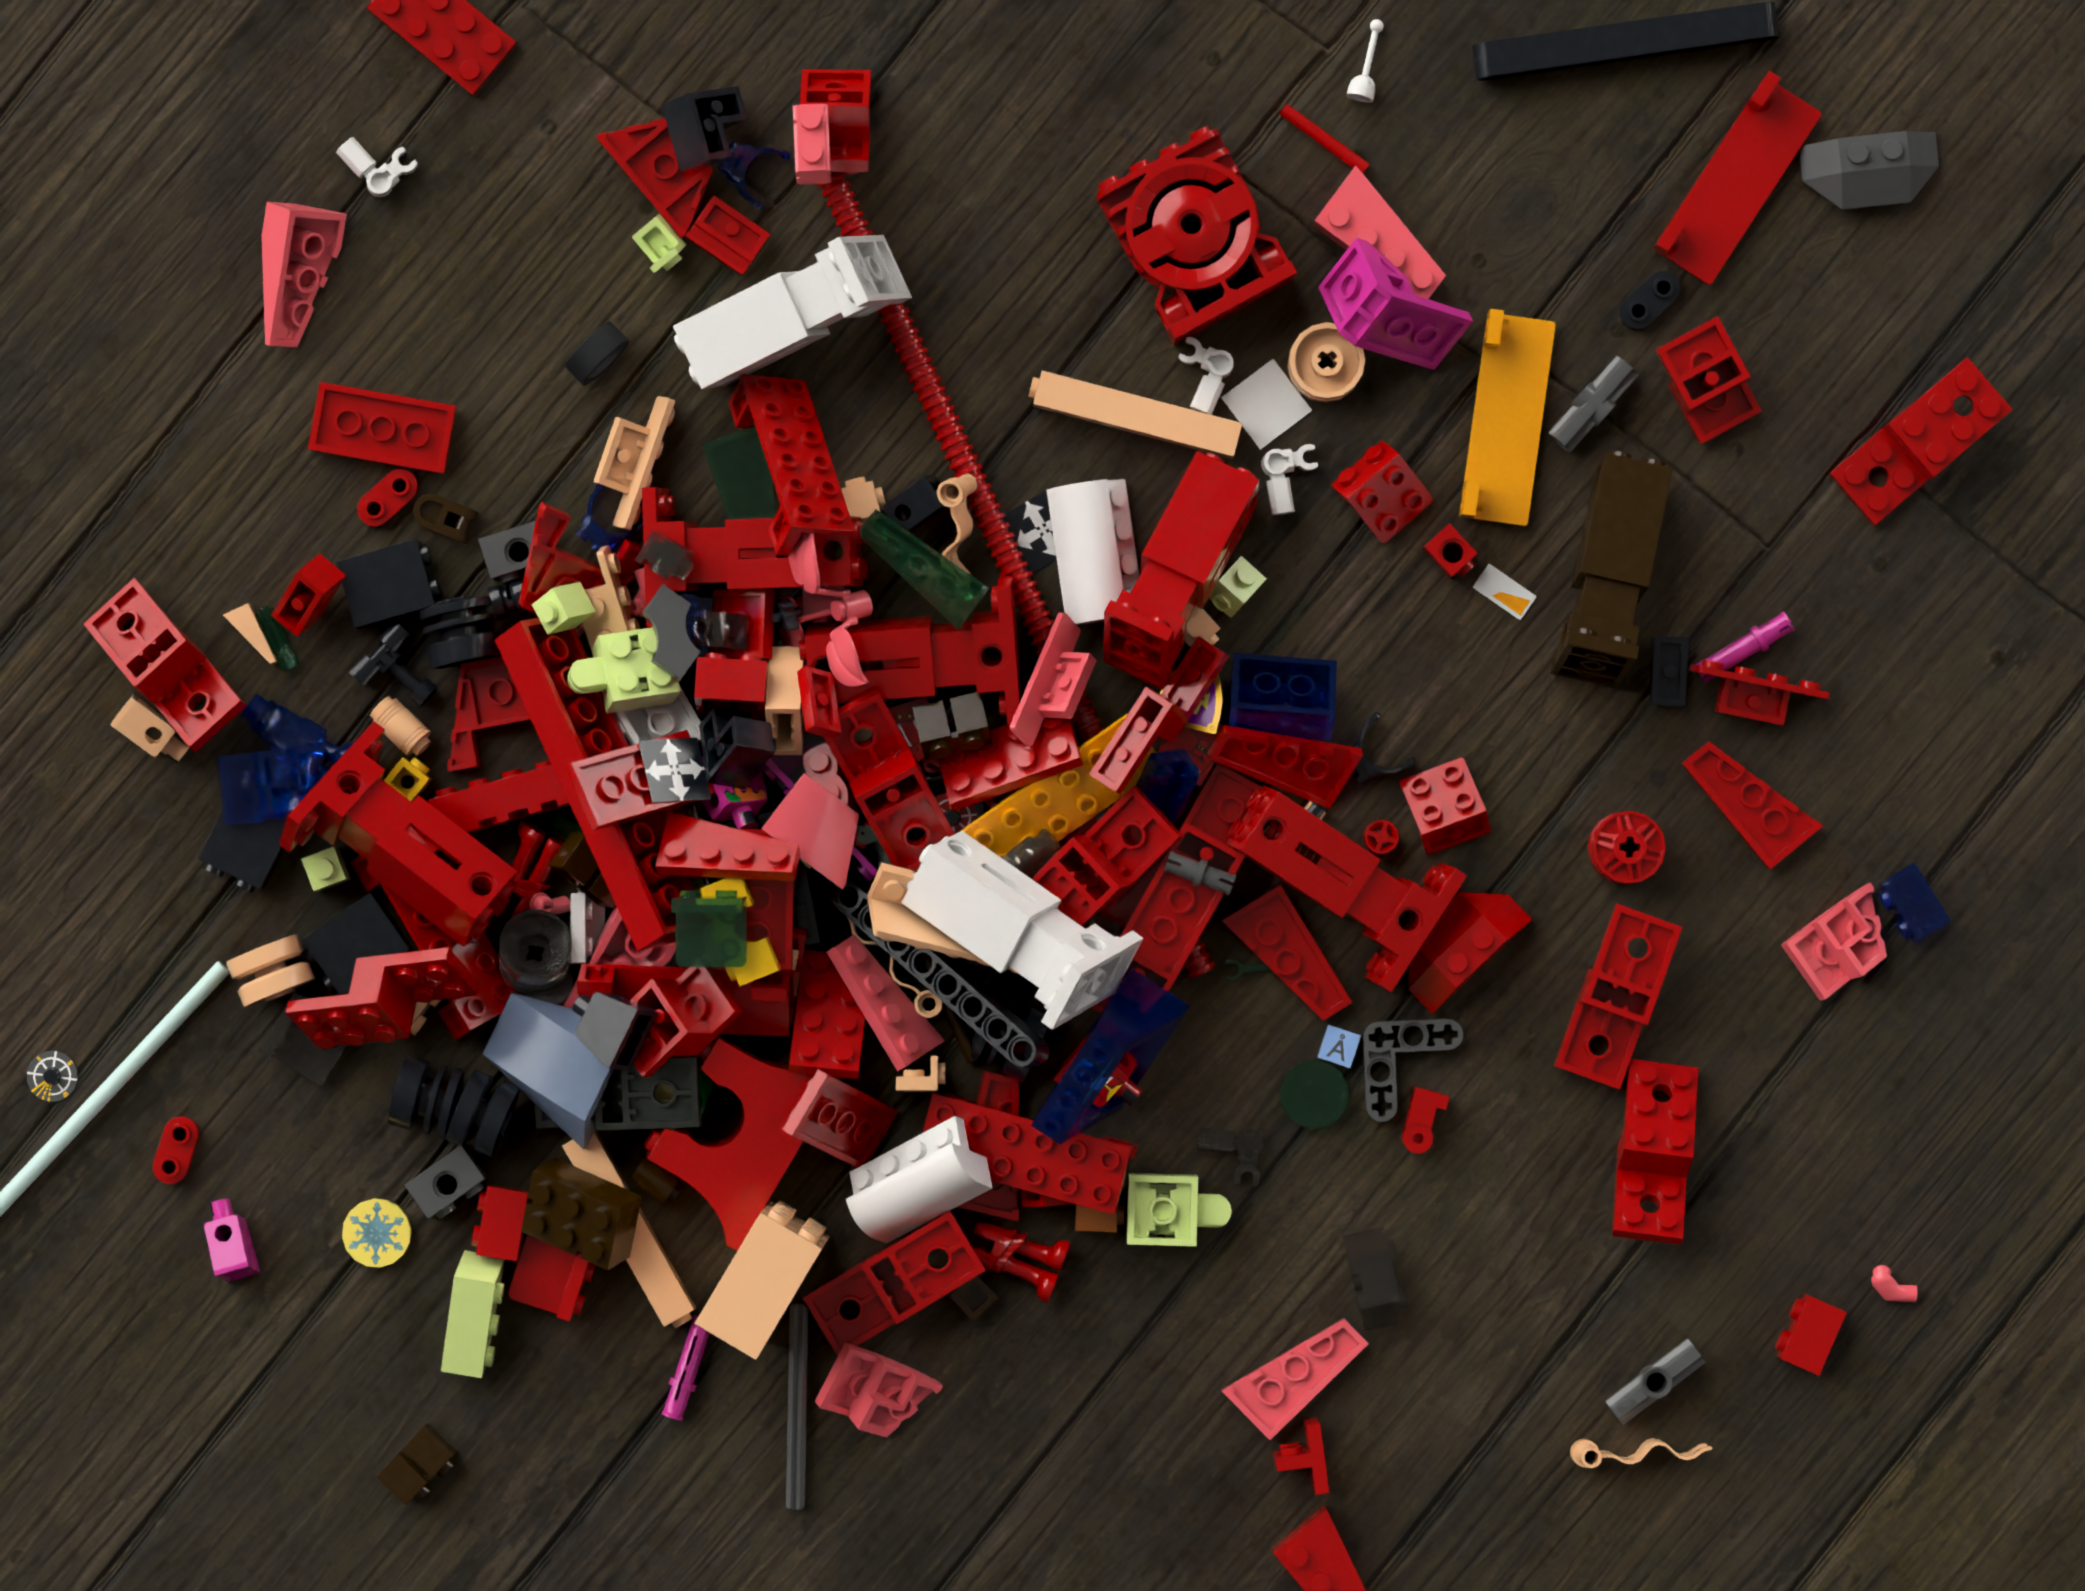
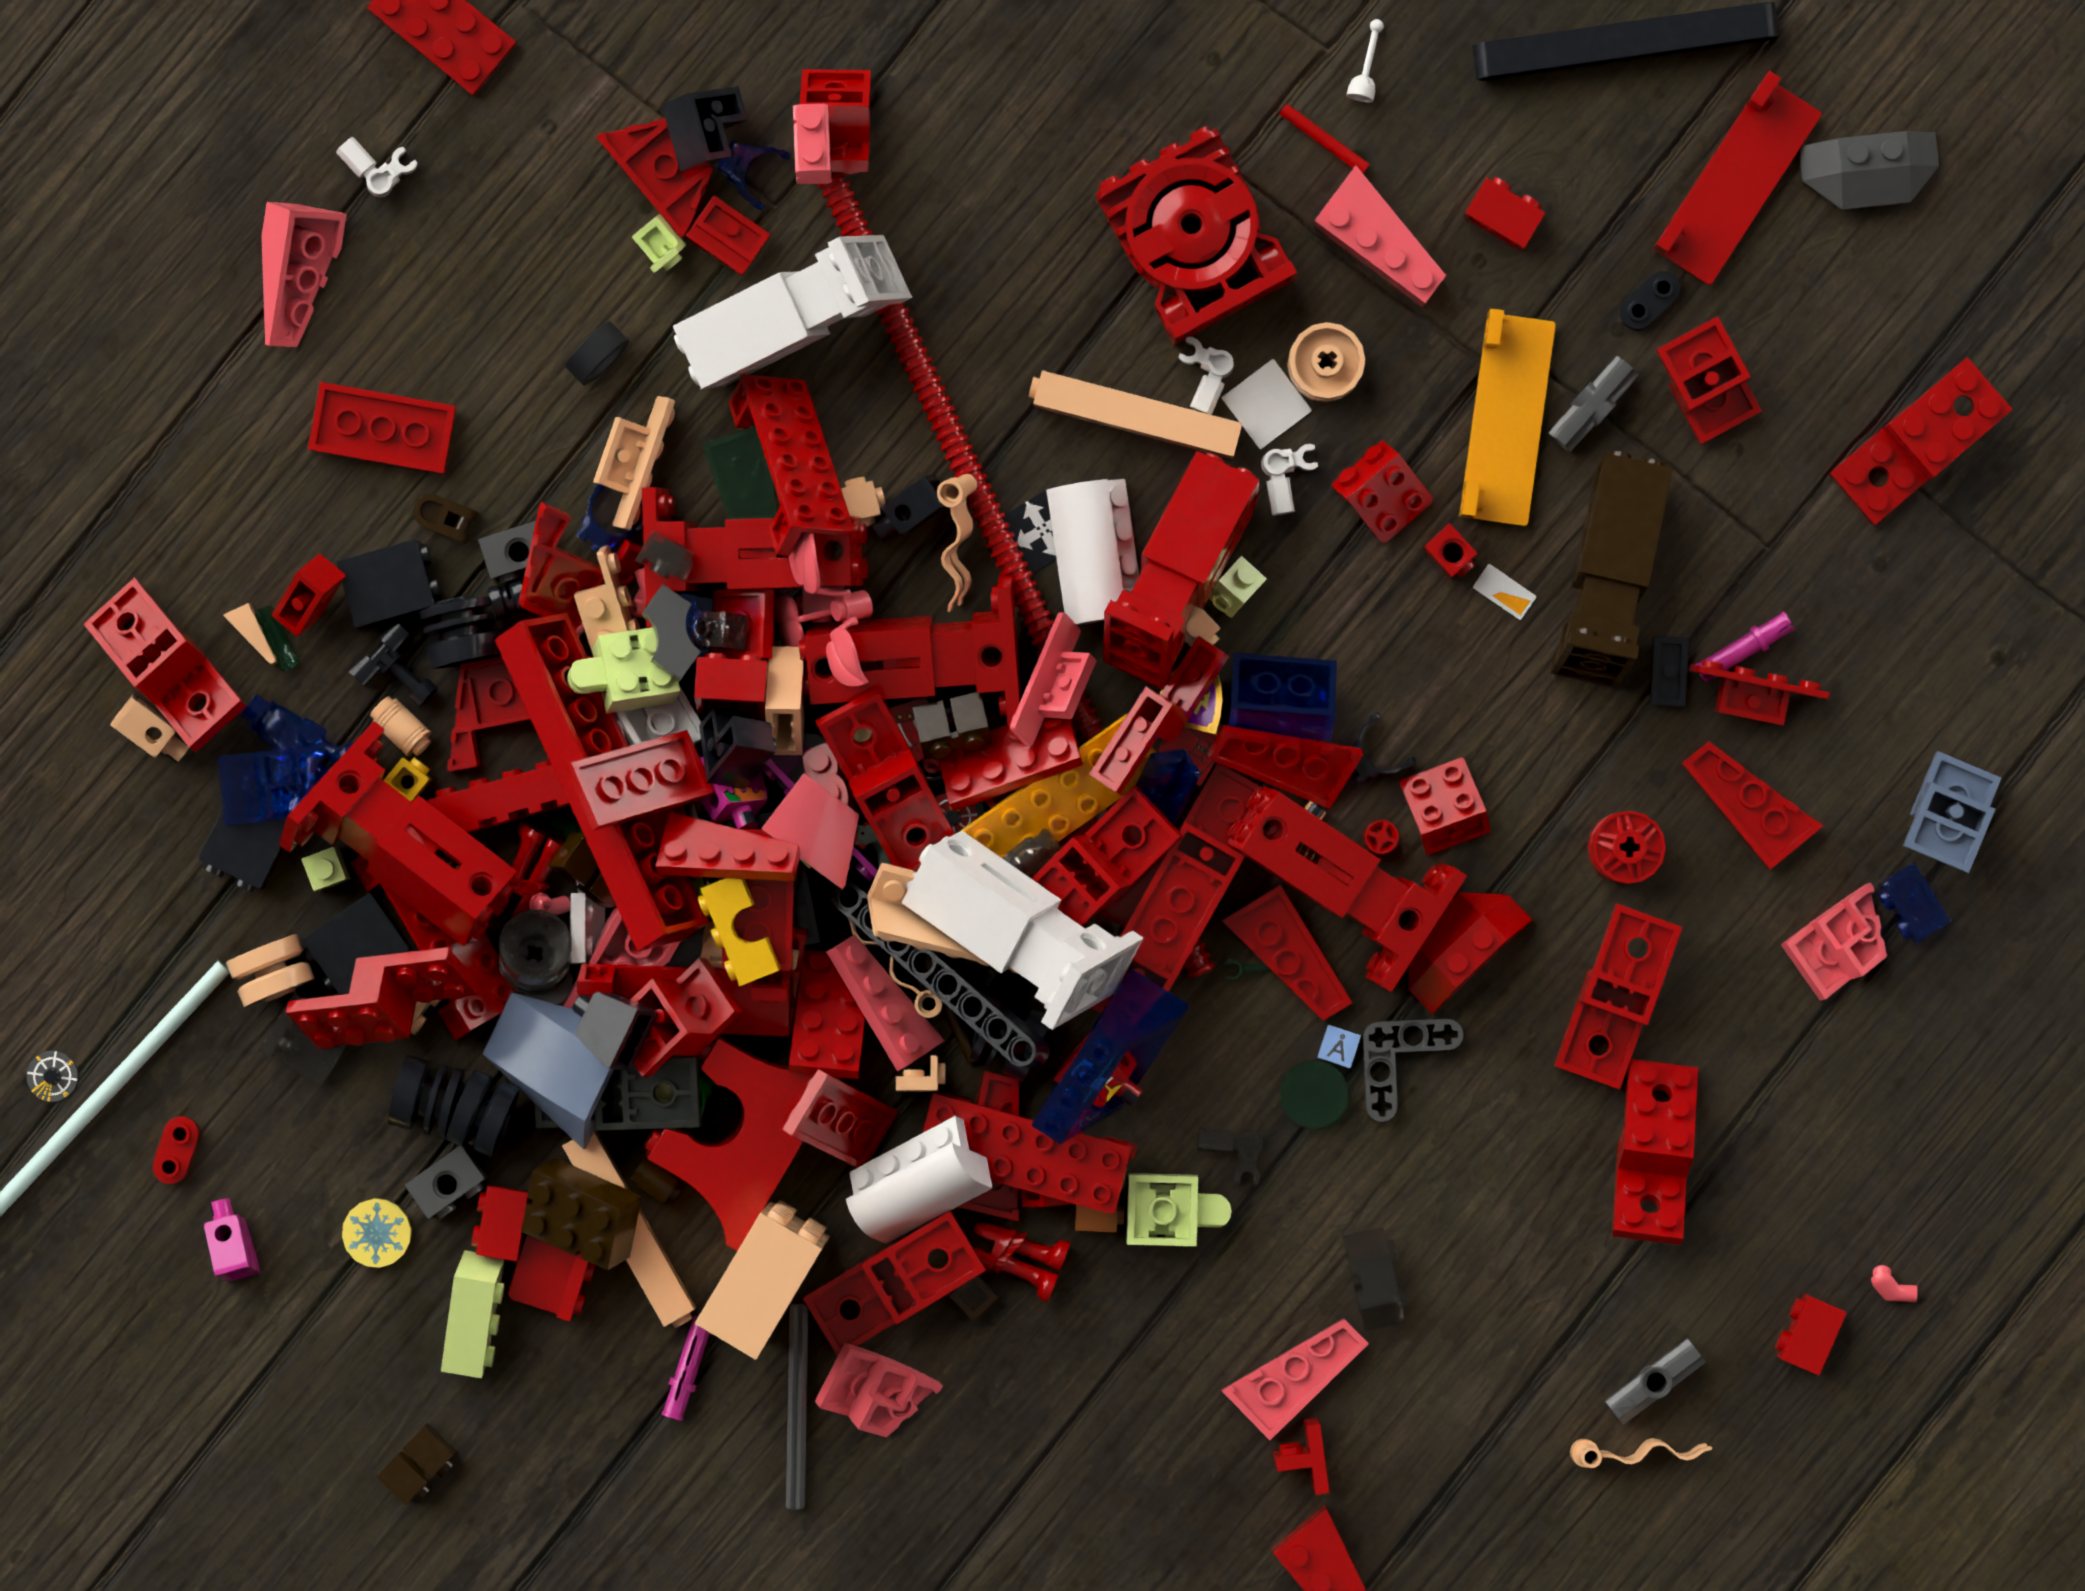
red plate [357,469,419,527] -> none
yellowish green brick [532,582,596,635] -> none
sticker [638,738,711,803] -> none
clear green bracket [671,890,747,967] -> none
black piece [770,599,802,631] -> none
red plate [797,665,842,740] -> none
clear green wing [861,509,990,630] -> none
dark grey pin [1163,851,1236,896] -> none
dark pink bracket [1318,238,1473,370] -> none
red leg [1402,1086,1449,1154] -> none
none -> red brick [1463,177,1545,252]
none -> sand blue bracket [1903,751,2002,873]

